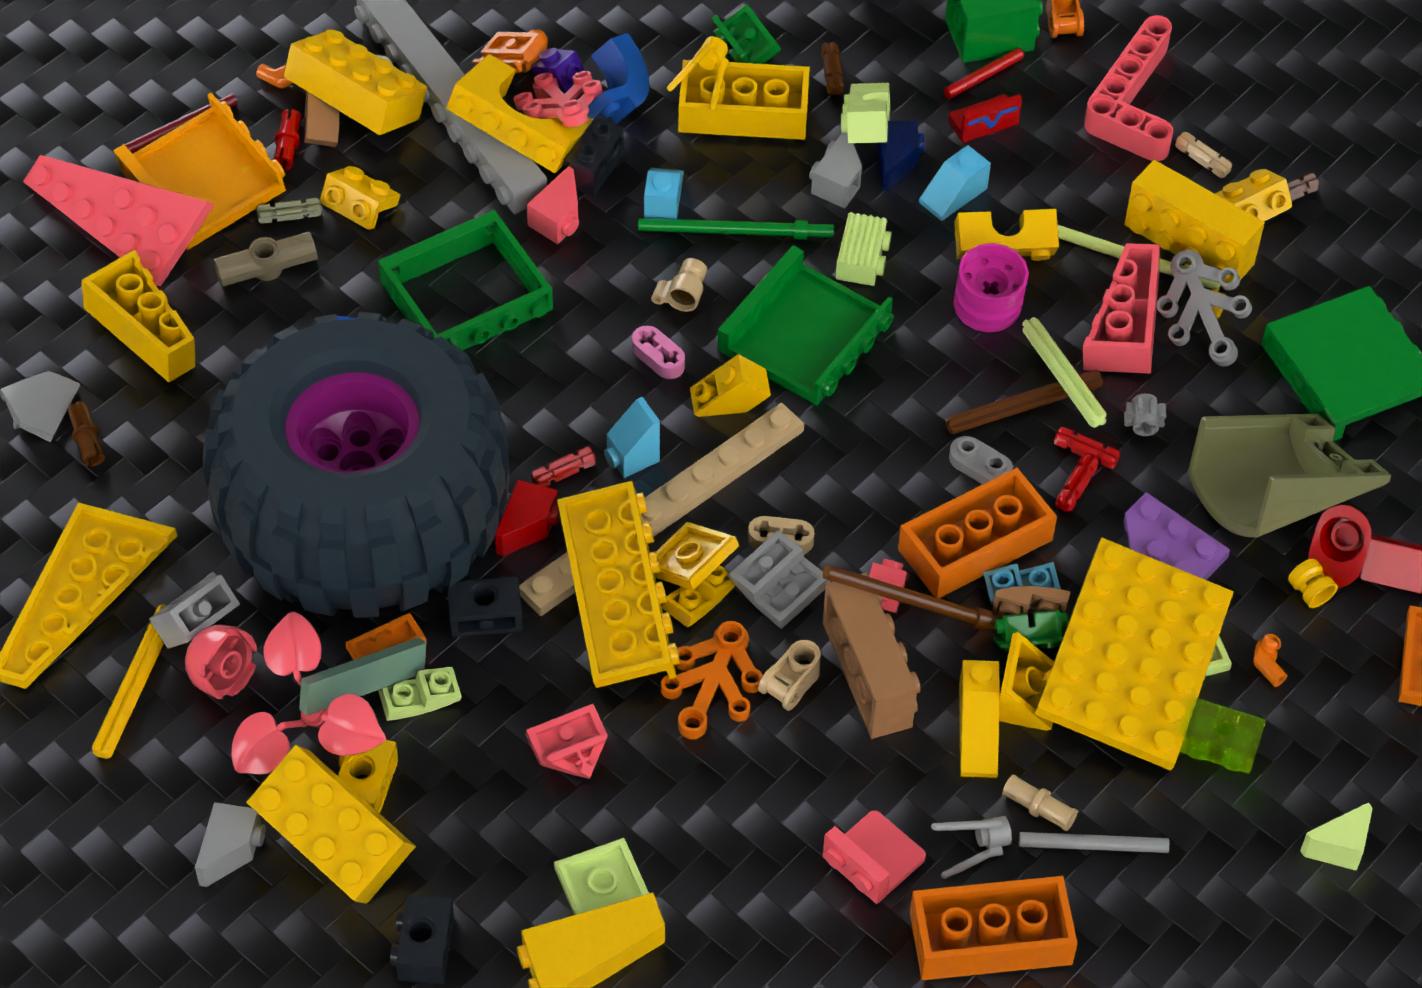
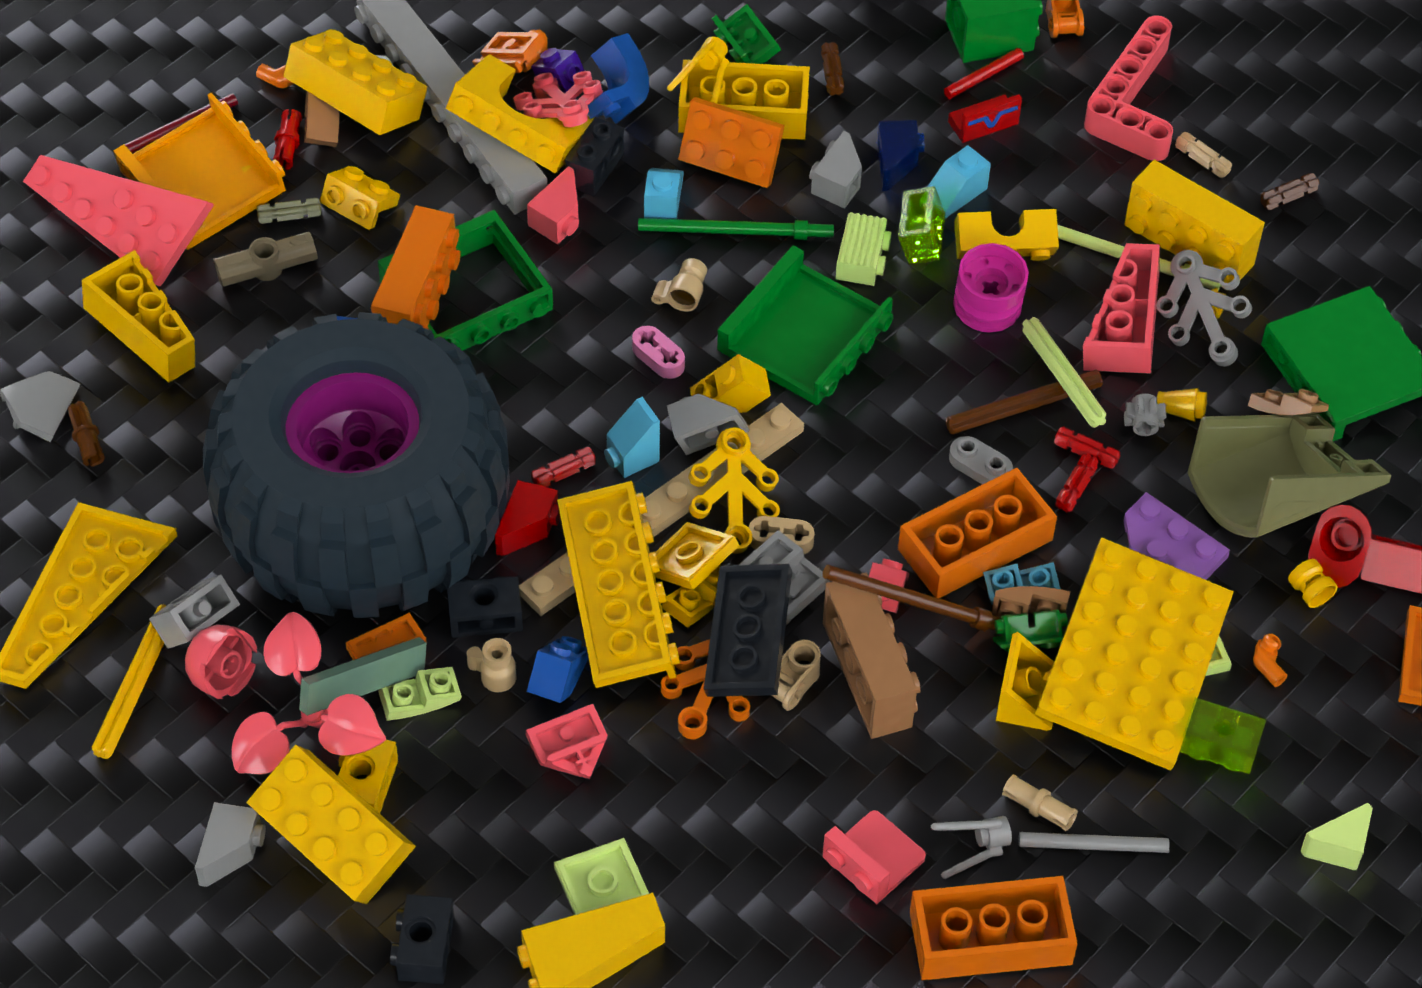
yellowish green arch [841,83,890,143] -> none
yellow slope [959,660,1000,778] -> none
yellow bracket [1215,169,1292,221] -> none
none -> orange brick [371,205,461,329]
none -> tan piece [467,638,517,692]
none -> blue slope [527,636,589,703]
none -> light grey slope [667,393,749,455]
none -> orange plate [678,97,785,188]
none -> yellow plant [688,427,780,554]
none -> black plate [704,564,792,697]
none -> clear neon green brick [898,186,945,264]
none -> yellow cone [1157,388,1207,422]
none -> medium nougat slope [1248,389,1329,415]

